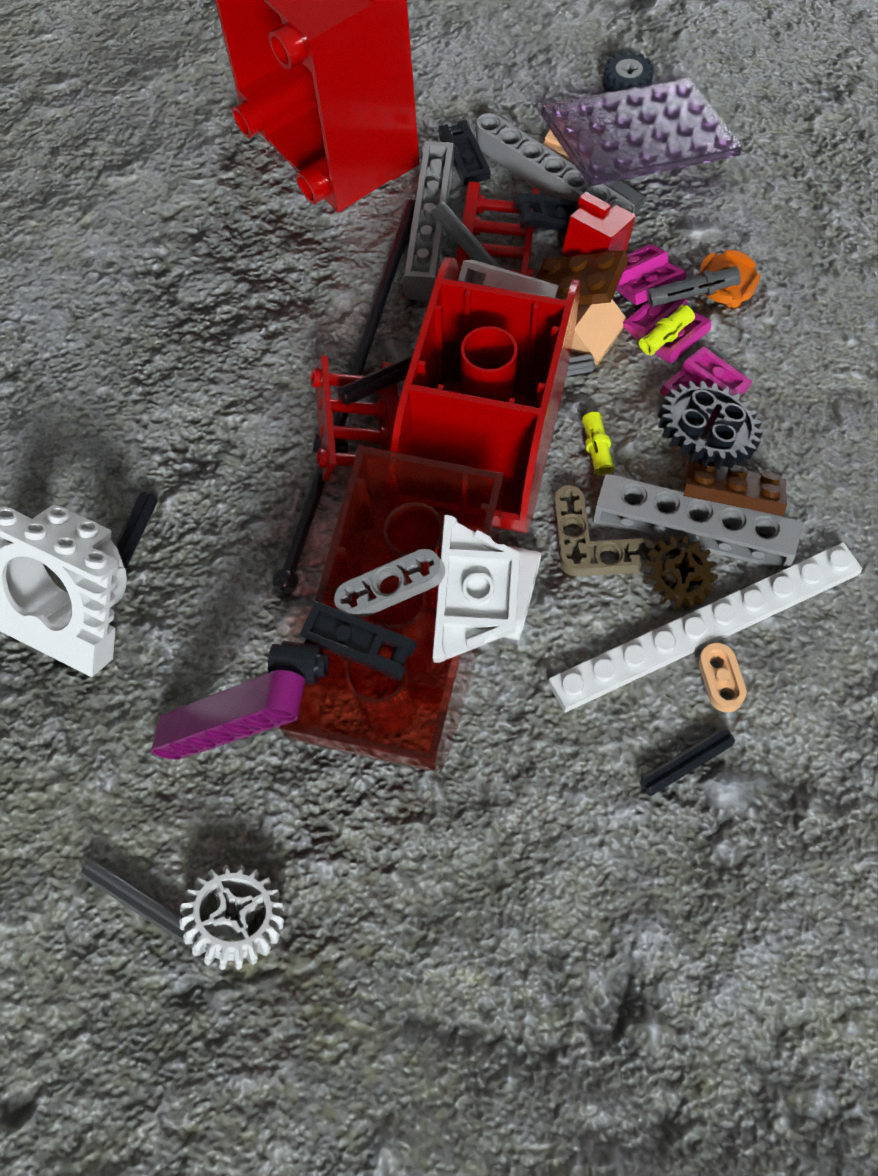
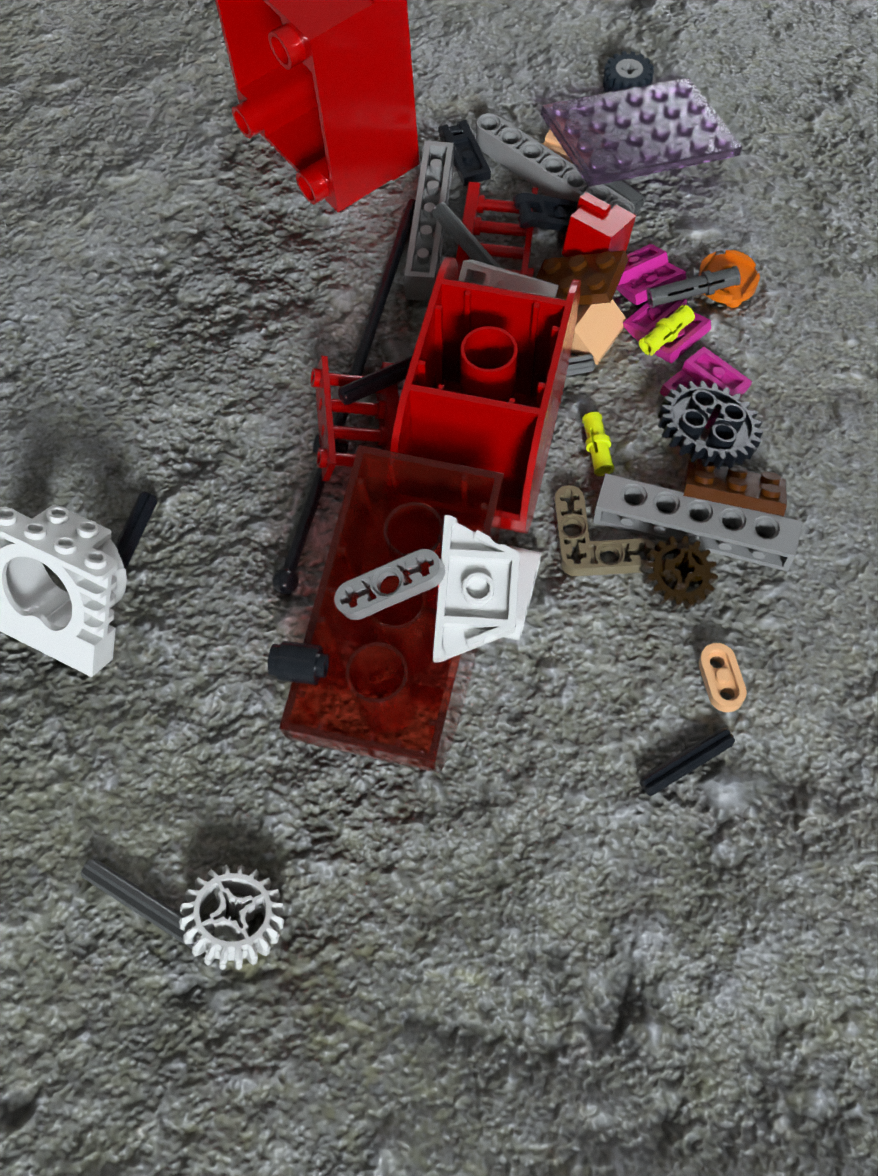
magenta beam [151,670,305,760] -> none
black plate [299,601,418,681] -> none
white plate [548,542,863,713] -> none

